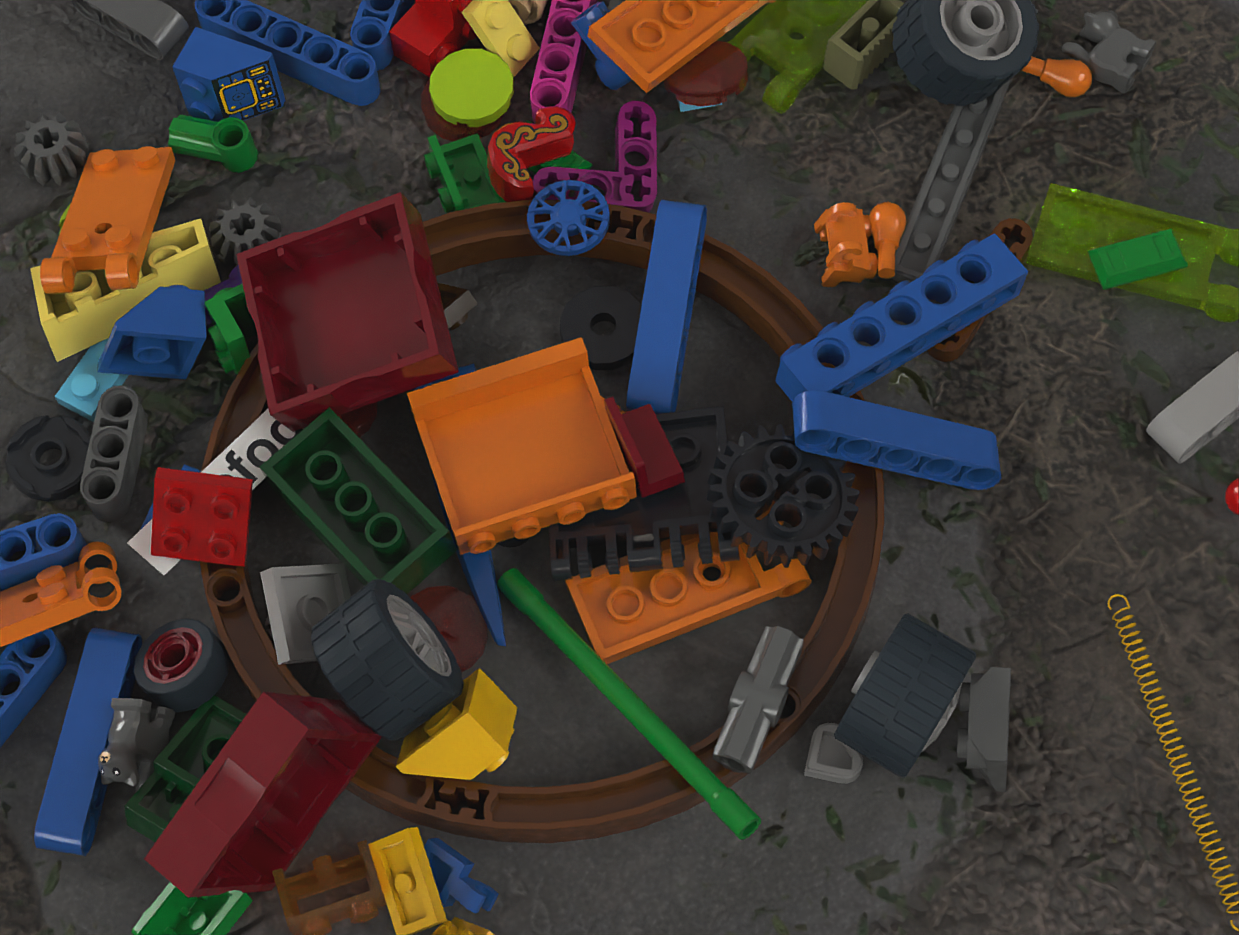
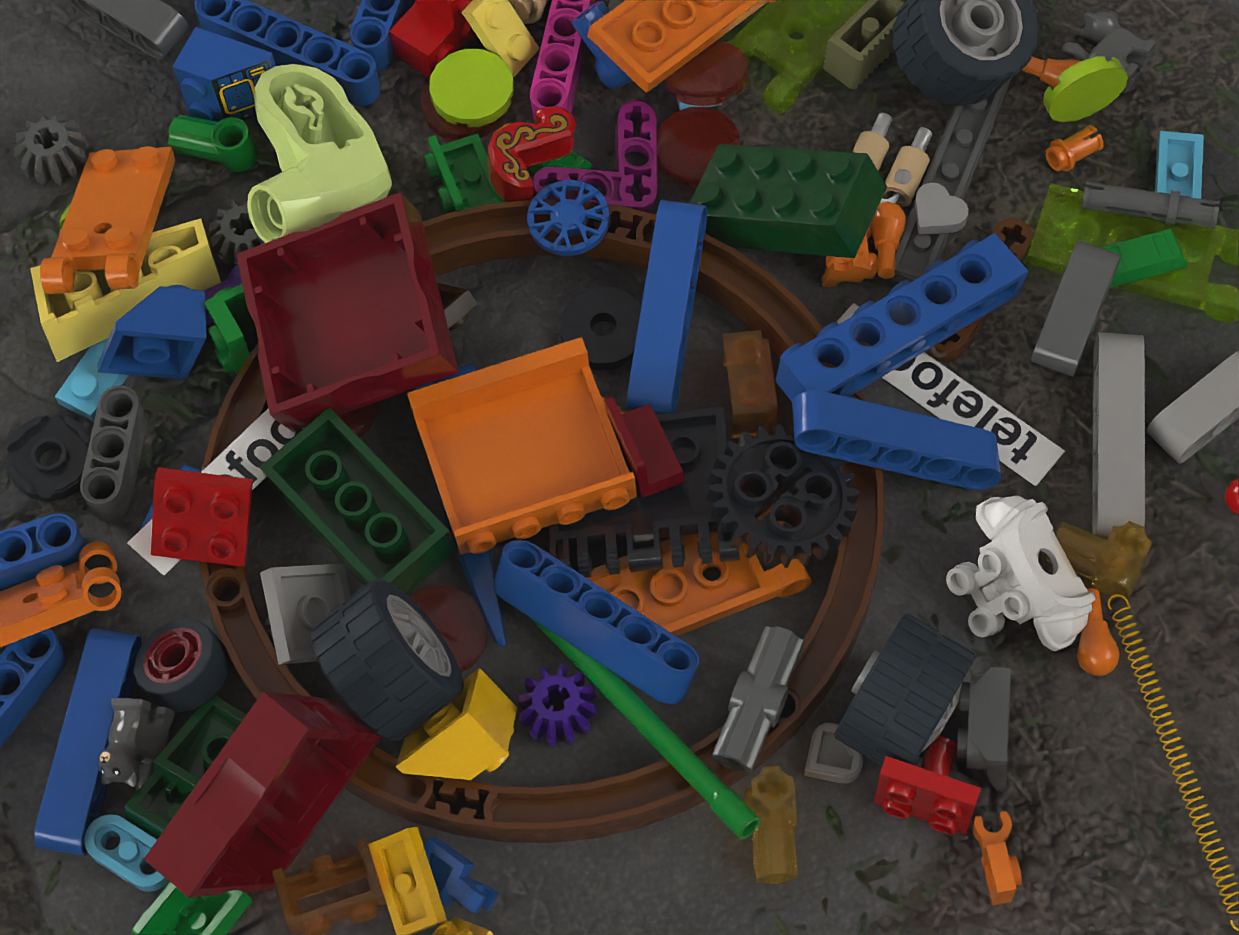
none -> medium azure plate [84,814,169,892]
none -> yellowish green piece [247,64,392,243]
none -> blue beam [493,540,699,705]
none -> dark purple gear [517,664,598,748]
none -> clear red tile [657,107,740,187]
none -> dark green brick [690,144,887,258]
none -> clear orange window [722,330,778,438]
none -> clear yellow piece [745,766,798,885]
none -> white sticker [837,303,1065,486]
none -> tan piece [852,113,932,207]
none -> red plate [874,736,981,835]
none -> light grey tile [915,183,968,235]
none -> white piece [946,496,1096,652]
none -> orange plate [973,811,1022,906]
none -> dark grey beam [1031,240,1121,377]
none -> lime tile [1043,56,1128,123]
none -> orange pin [1046,125,1104,172]
none -> clear yellow piece [1046,521,1152,599]
none -> orange piece [1077,588,1120,676]
none -> dark grey pin [1082,181,1220,229]
none -> light grey beam [1092,332,1145,540]
none -> medium azure plate [1155,131,1204,199]

